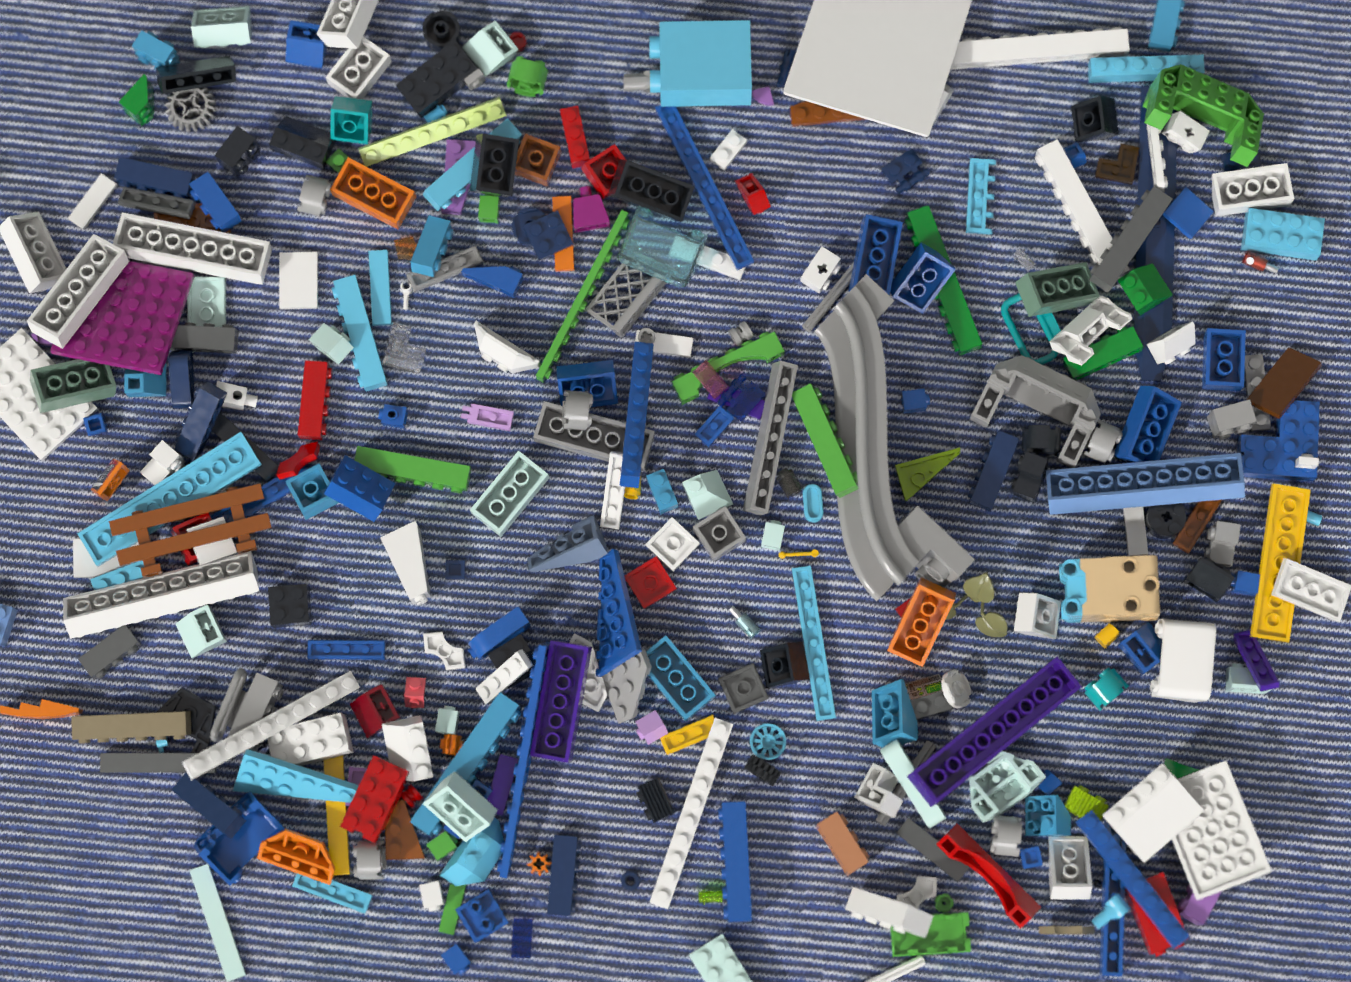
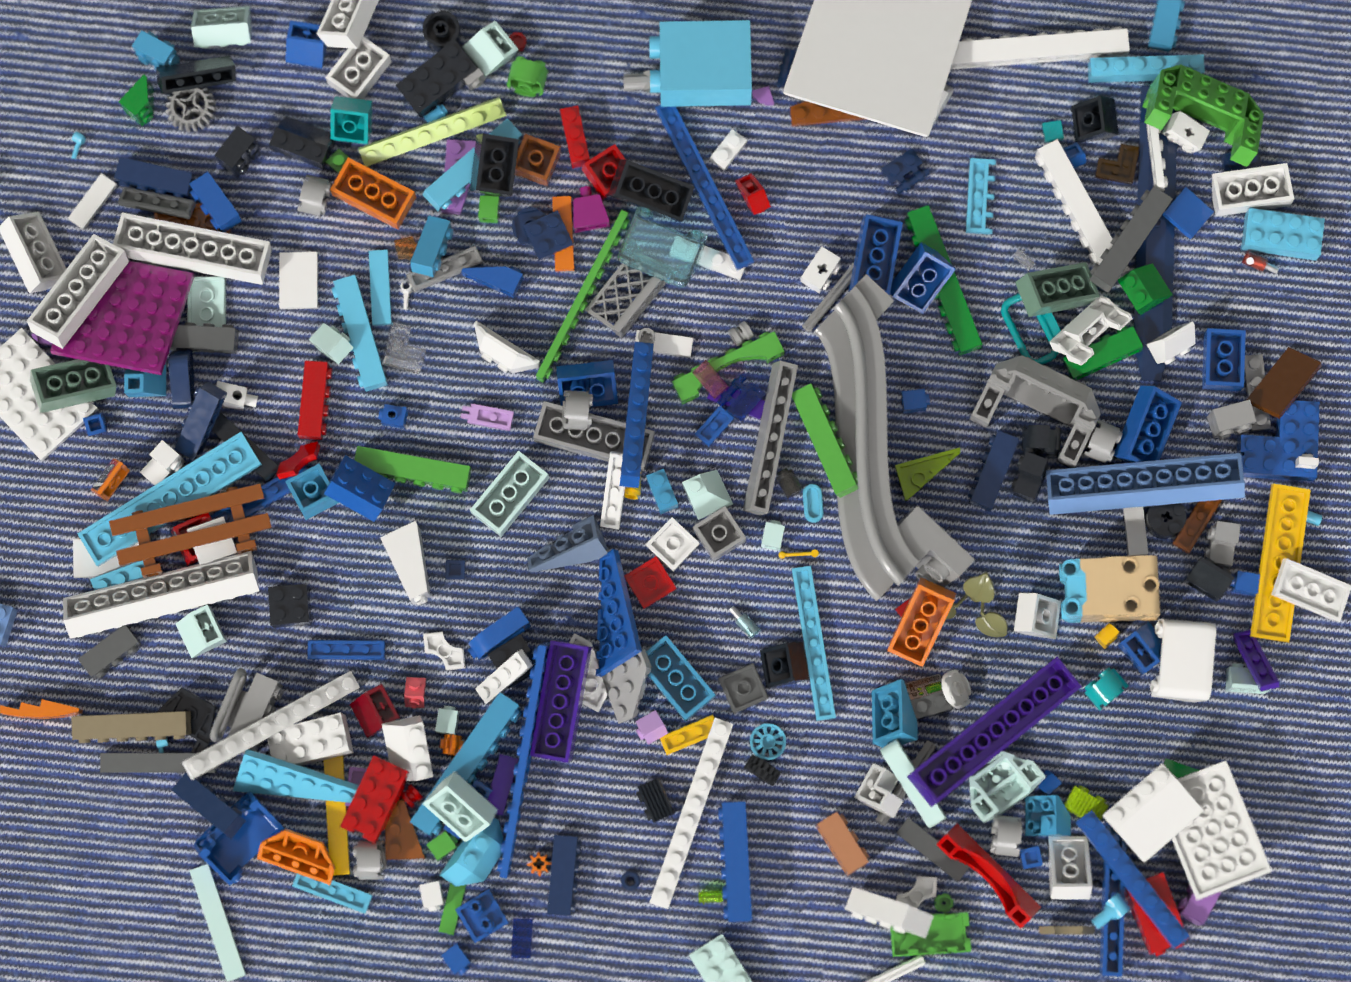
none -> medium azure hand [71,131,86,159]
none -> teal tile [1042,120,1064,143]

